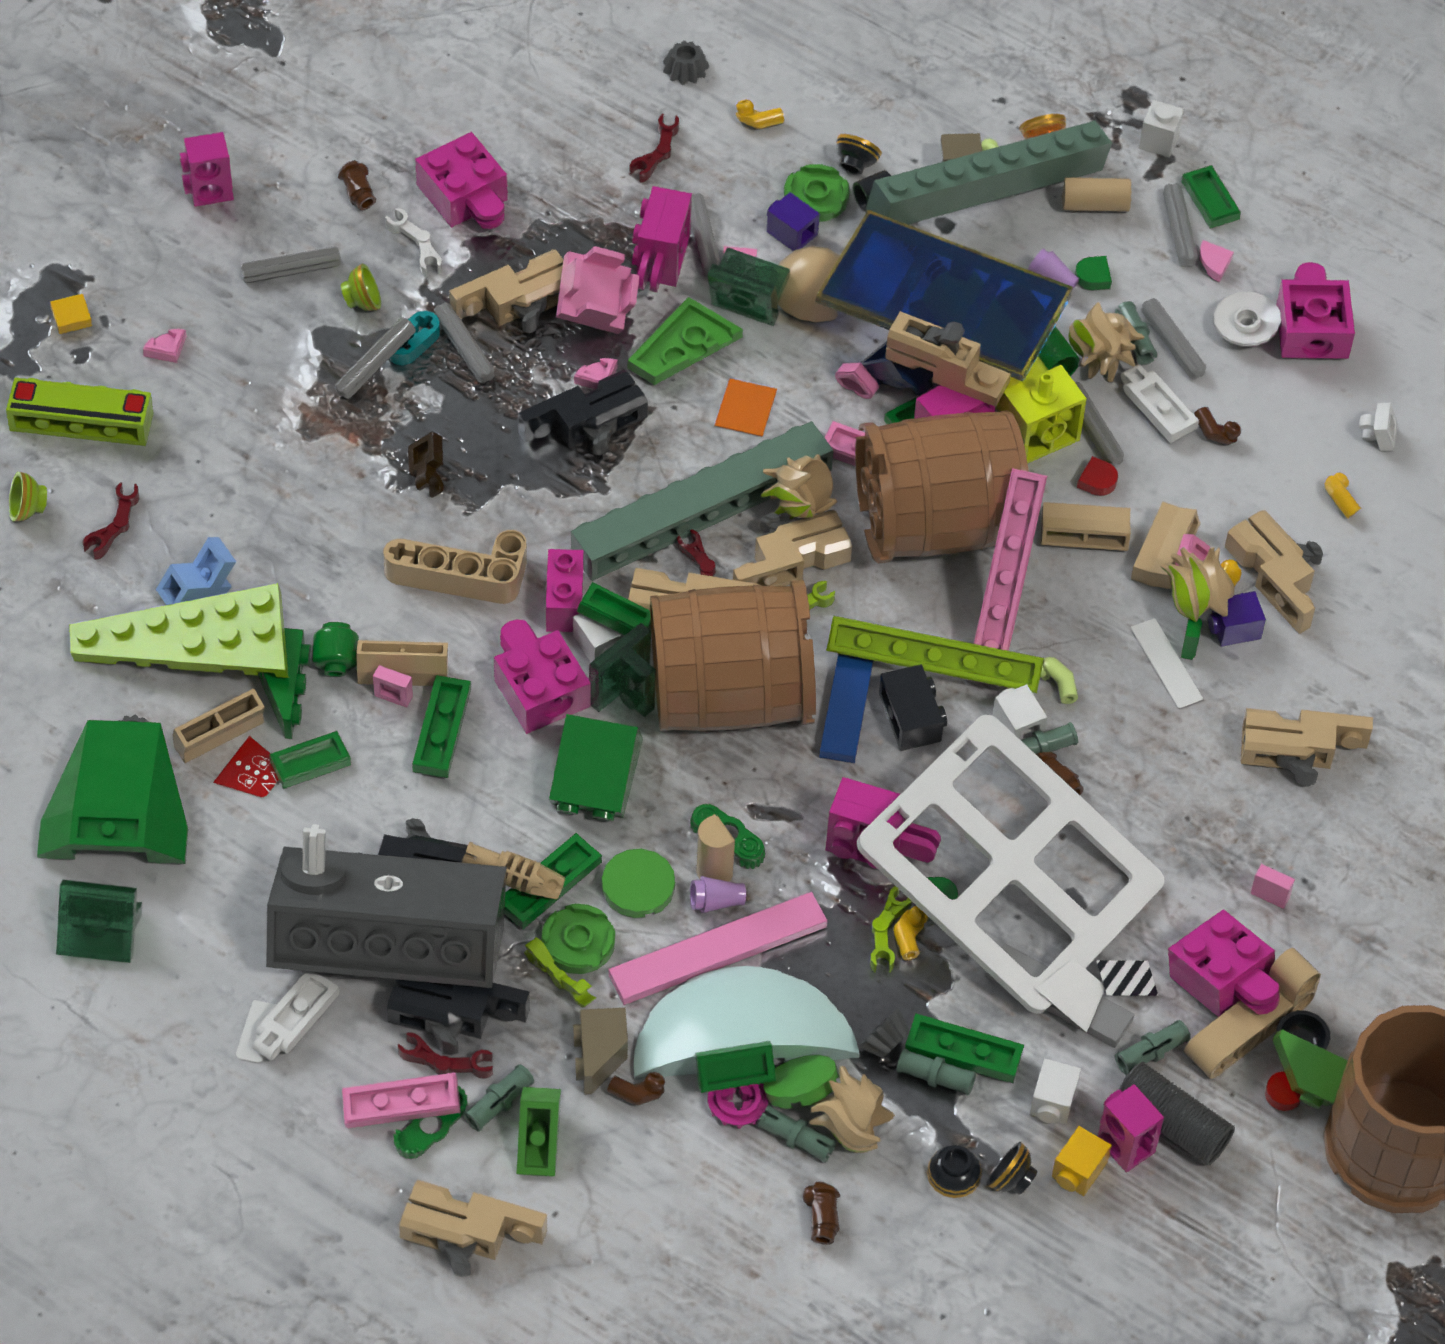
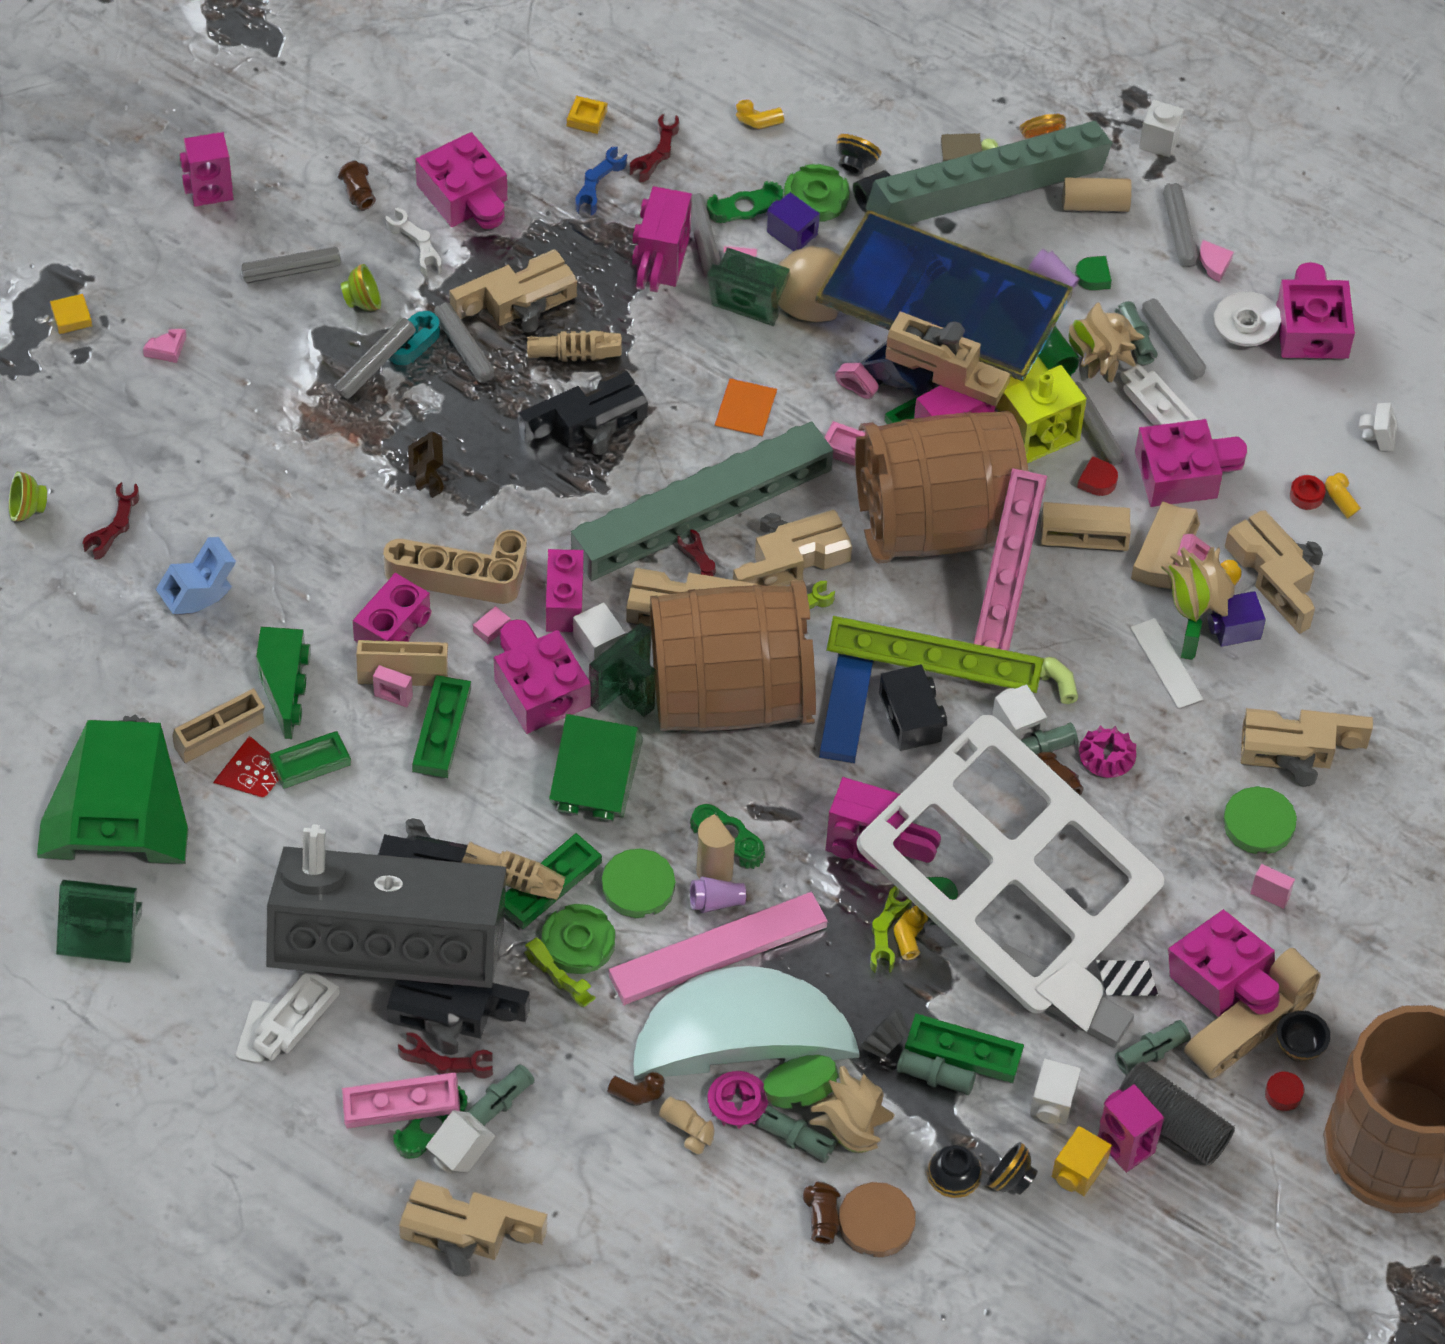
lime brick [6,377,154,446] -> none
lime wing [69,583,289,678] -> none
green head [312,622,359,677] -> none
bright green slope [516,1087,561,1176] -> none
bright pink panel [556,246,639,334] -> none
dark tan slope [573,1007,628,1095] -> none
bright pink tile [574,358,618,389] -> none
green tile [576,582,651,643] -> none
bright green wing [627,297,743,385] -> none
dark grey piece [663,41,709,85] -> none
green tile [695,1041,776,1093] -> none
tan hair [761,454,837,519] -> none
green tile [1181,165,1241,229] -> none
reddish brown arm [1194,407,1241,445] -> none
bright green slope [1273,1030,1348,1109] -> none
none -> dark pink brick [352,573,432,643]
none -> white brick [426,1110,495,1173]
none -> bright pink piece [473,606,511,644]
none -> tan hinge [527,330,622,362]
none -> yellow tile [567,96,608,134]
none -> blue piece [575,146,627,215]
none -> tan arm [659,1097,715,1155]
none -> green piece [707,181,783,223]
none -> medium nougat tile [839,1182,916,1258]
none -> dark pink gear [1079,725,1137,778]
none -> dark pink brick [1135,419,1247,507]
none -> bright green tile [1224,786,1297,854]
none -> red tile [1290,475,1326,510]

